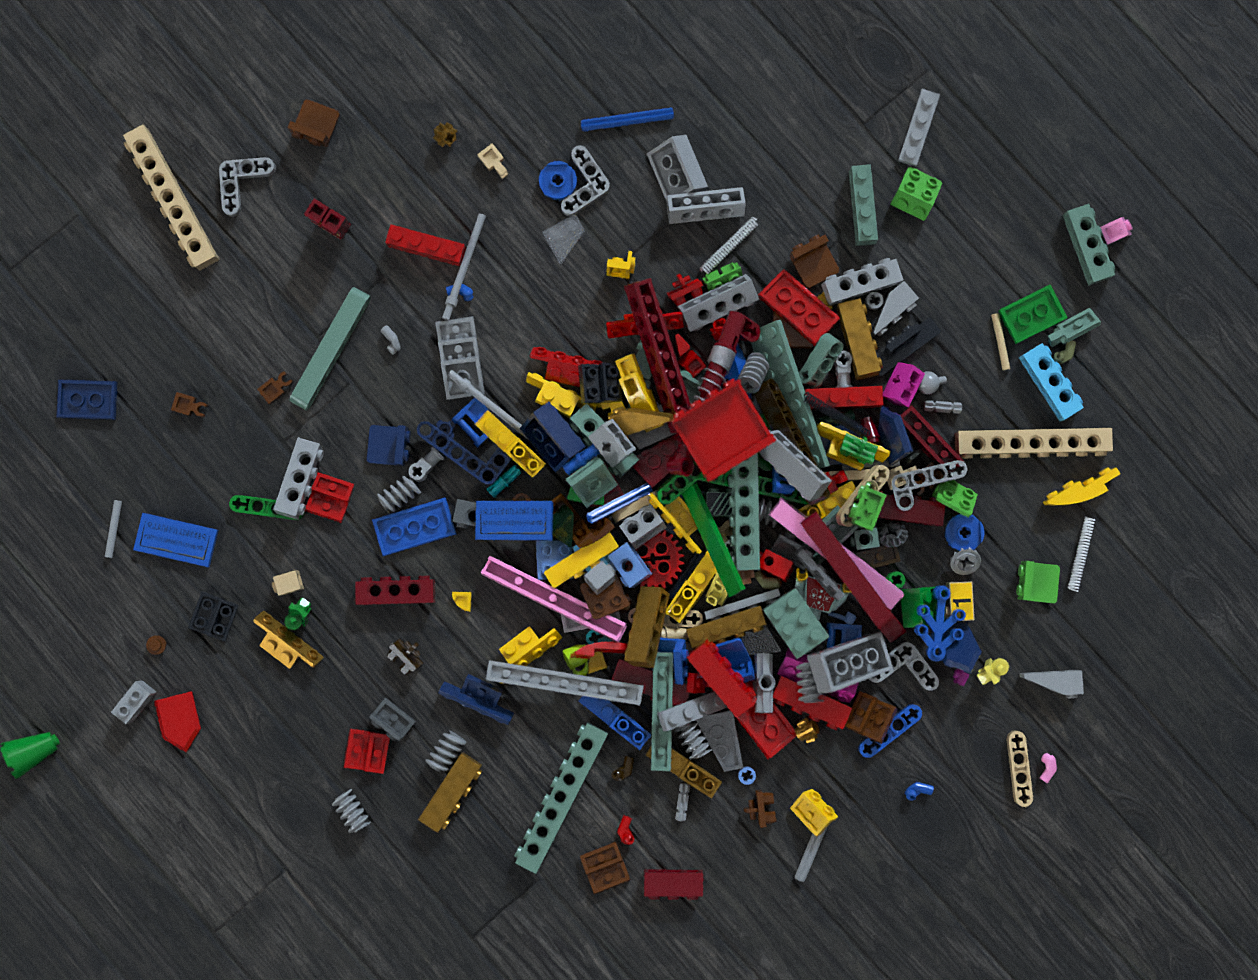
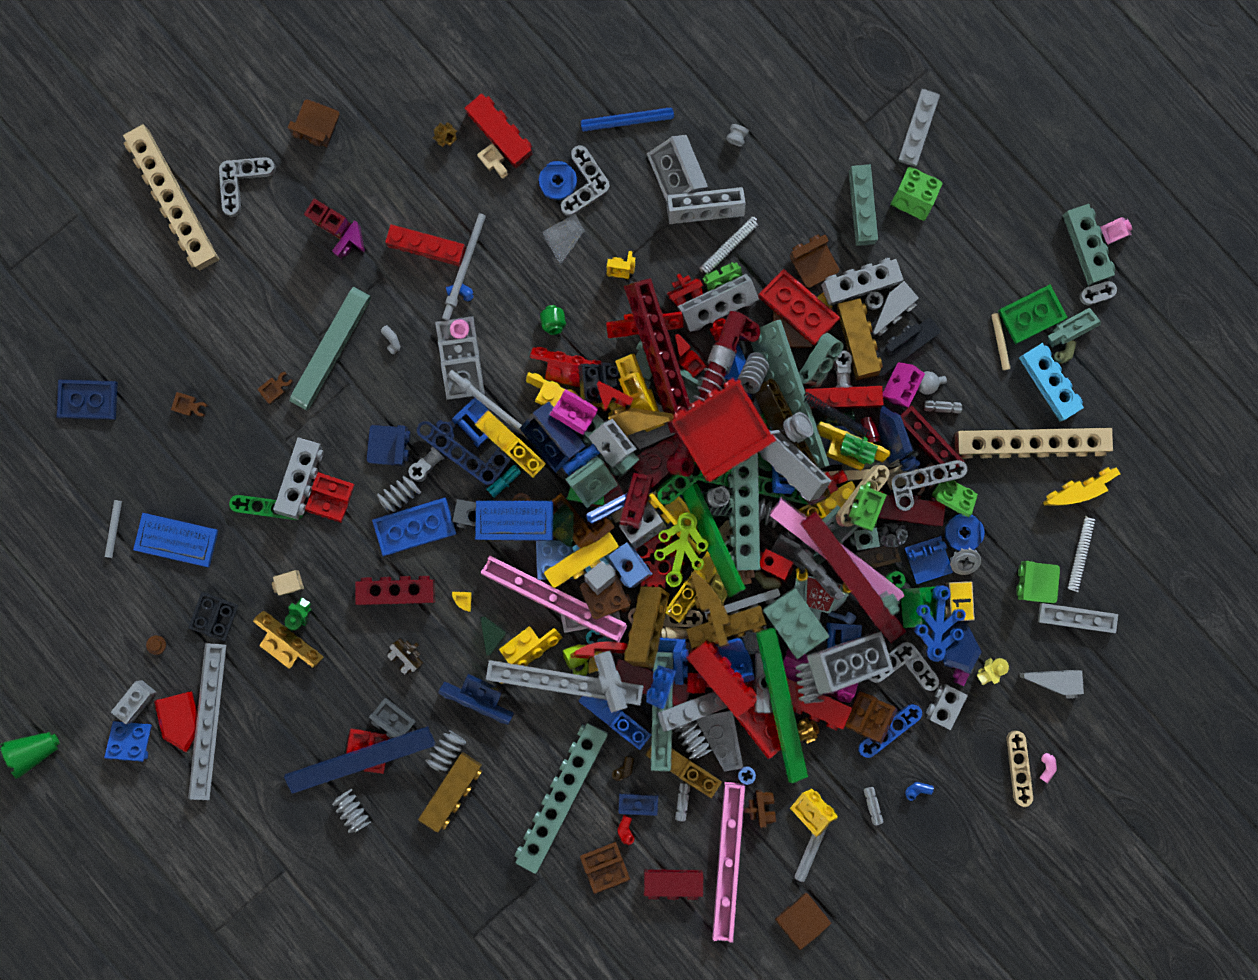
none -> blue hinge [104,721,152,762]
none -> light grey plate [188,643,226,800]
none -> dark blue tile [284,727,435,794]
none -> magenta slope [332,220,365,259]
none -> bright pink tile [450,319,469,339]
none -> red brick [465,93,533,169]
none -> clear green slope [480,617,508,656]
none -> green head [540,305,566,335]
none -> dark pink bracket [550,389,598,435]
none -> light grey piece [594,651,627,713]
none -> red slope [597,381,634,411]
none -> dark blue plate [619,793,658,816]
none -> dark red plate [620,473,653,529]
none -> blue hinge [646,665,676,709]
none -> lime plant [654,512,708,587]
none -> pearl gold slope [689,572,731,647]
none -> light grey wheel [706,487,730,508]
none -> bright pink tile [712,782,745,942]
none -> light grey wheel [726,124,749,146]
none -> green tile [756,628,808,783]
none -> reddish brown slope [775,893,831,950]
none -> light grey wheel [784,412,813,443]
none -> light grey axle [864,787,883,825]
none -> sand green plate [880,591,900,615]
none -> dark blue plate [900,456,920,472]
none -> blue hinge [904,536,953,584]
none -> light grey brick [926,684,968,730]
none -> light grey plate [1038,603,1118,633]
none -> light grey beam [1079,281,1117,305]

